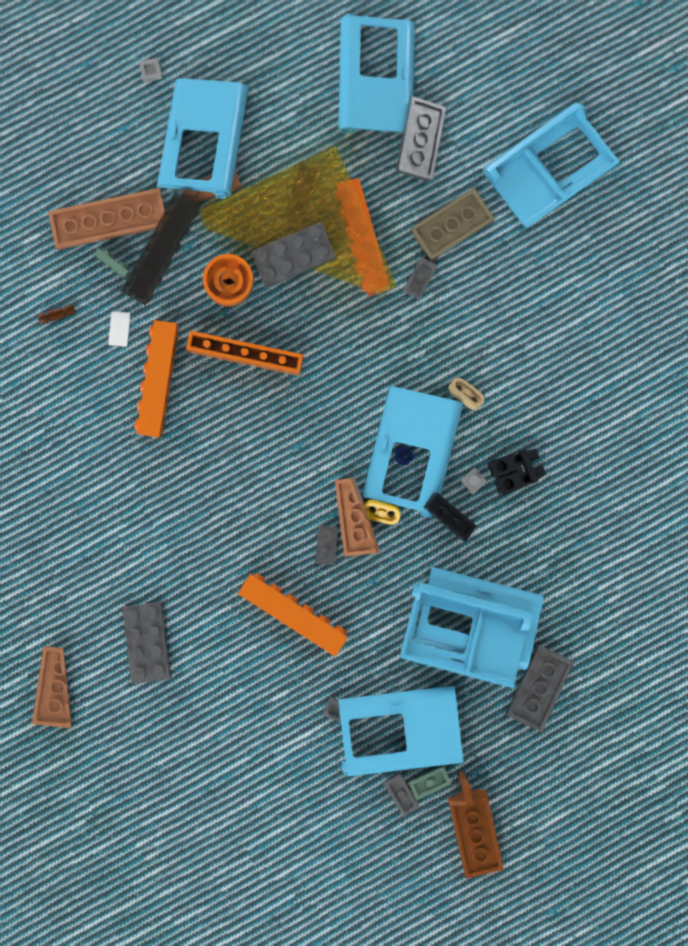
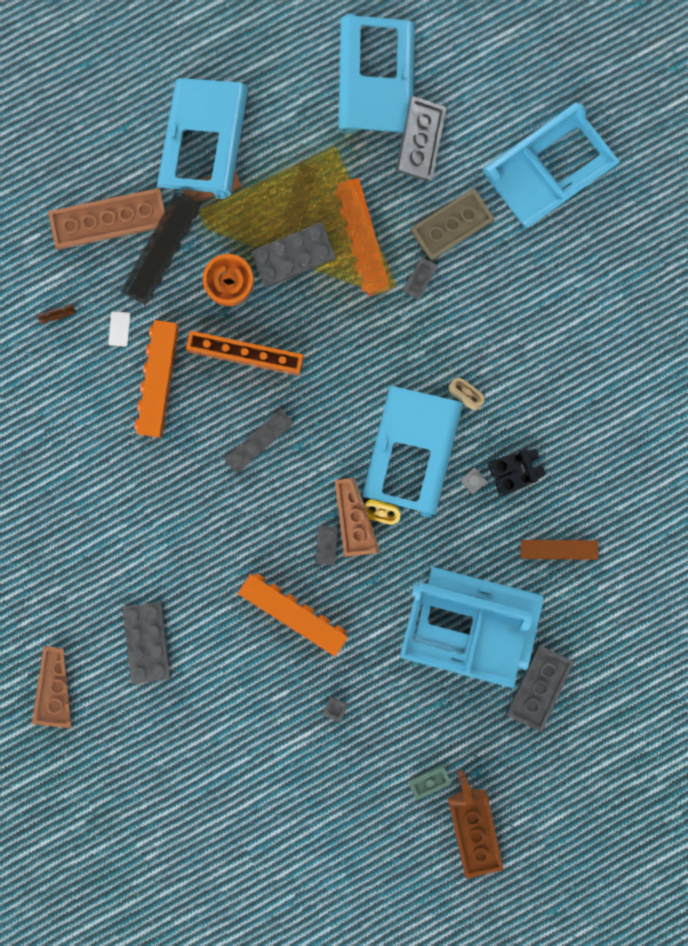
sand green plate [94,248,132,281] -> none
light grey plate [139,58,163,83] -> none
medium azure piece [338,686,463,777] -> none
flat silver plate [383,772,420,817] -> none
clear blue plate [395,447,414,465] -> none
black plate [423,492,476,542] -> none
none -> flat silver plate [224,409,294,474]
none -> dark orange tile [520,540,598,560]

